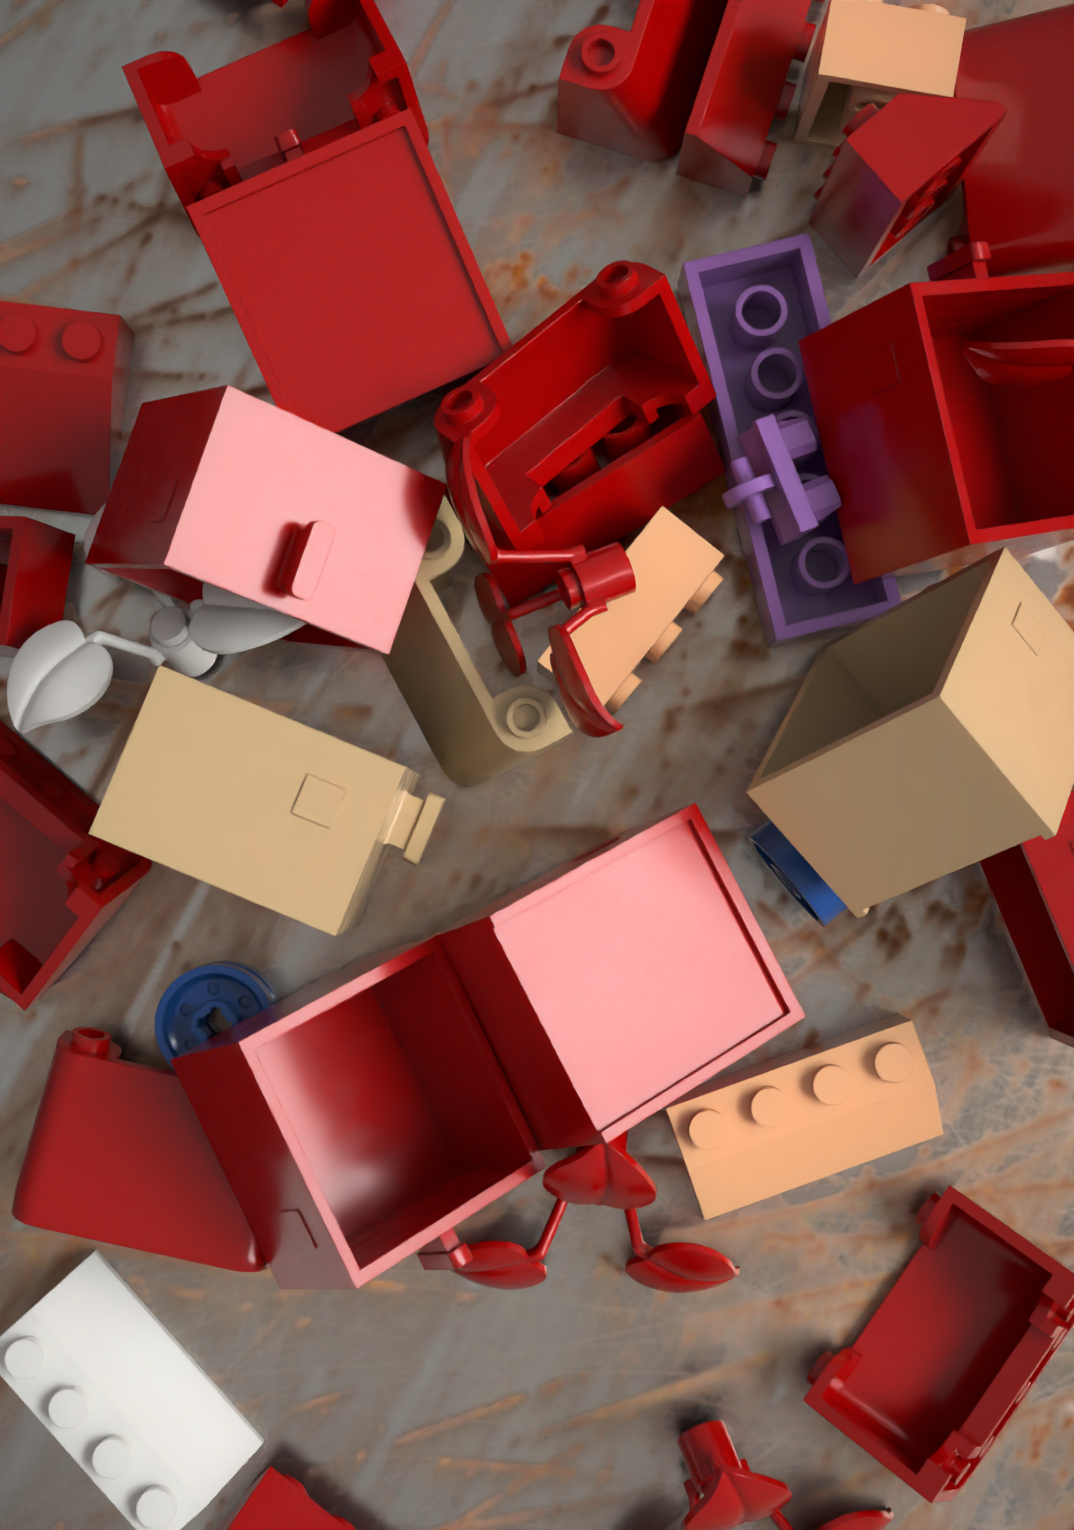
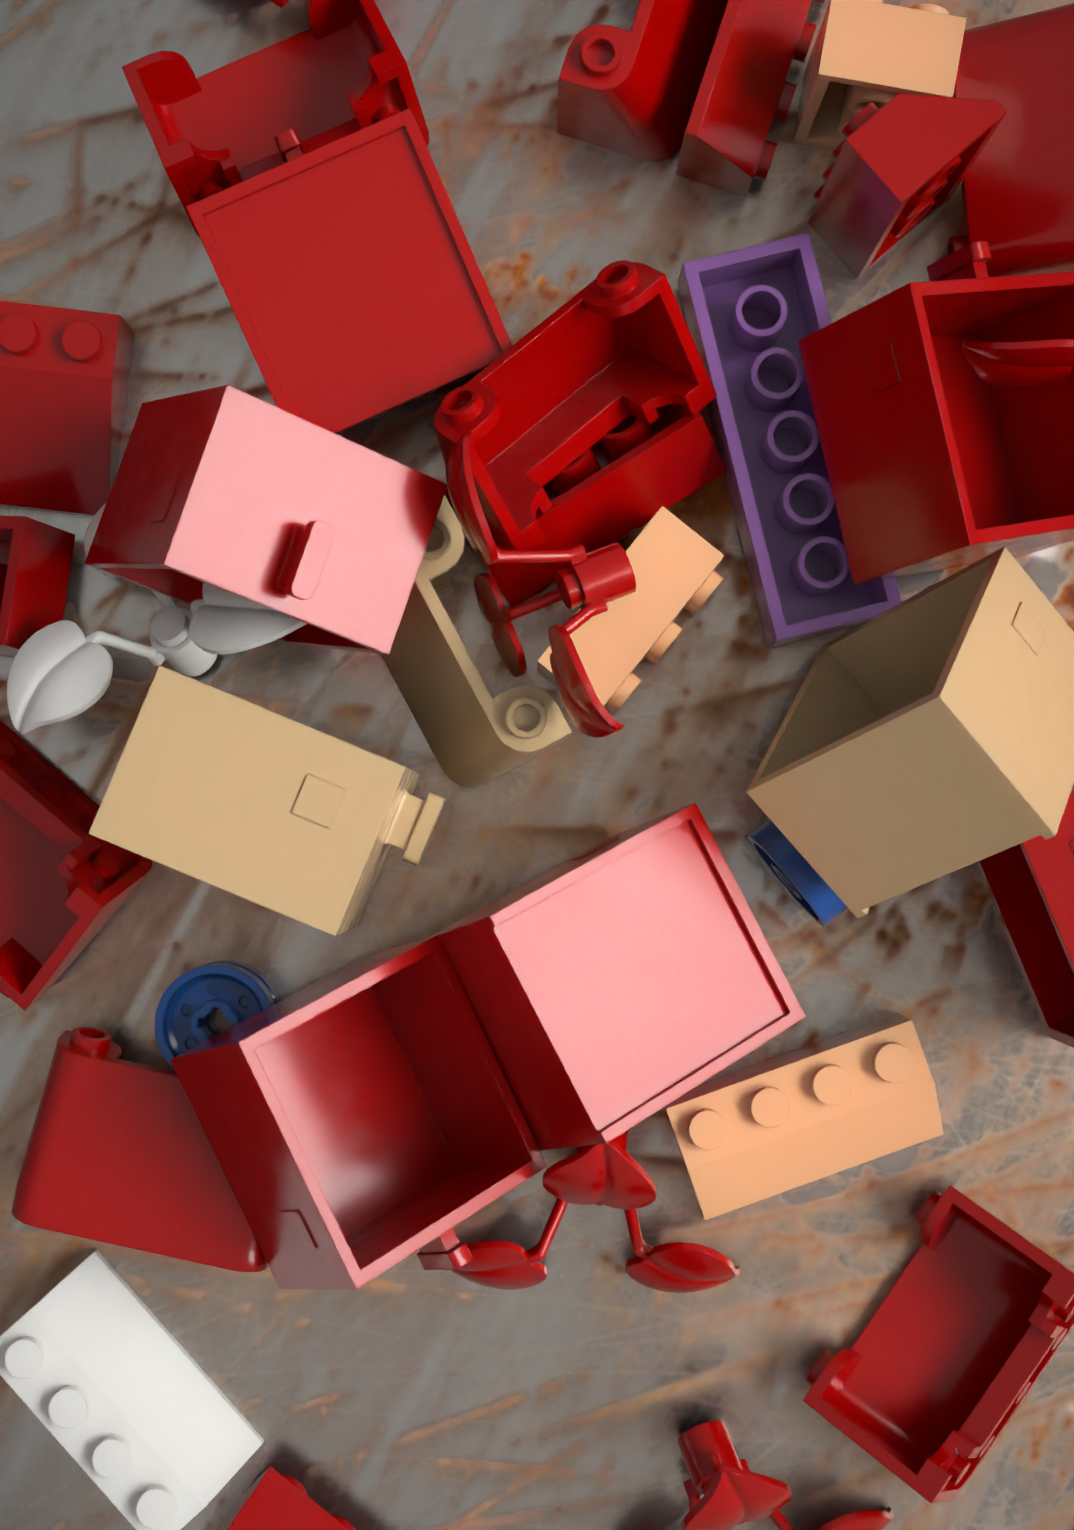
medium lavender hips [721,414,841,546] -> none

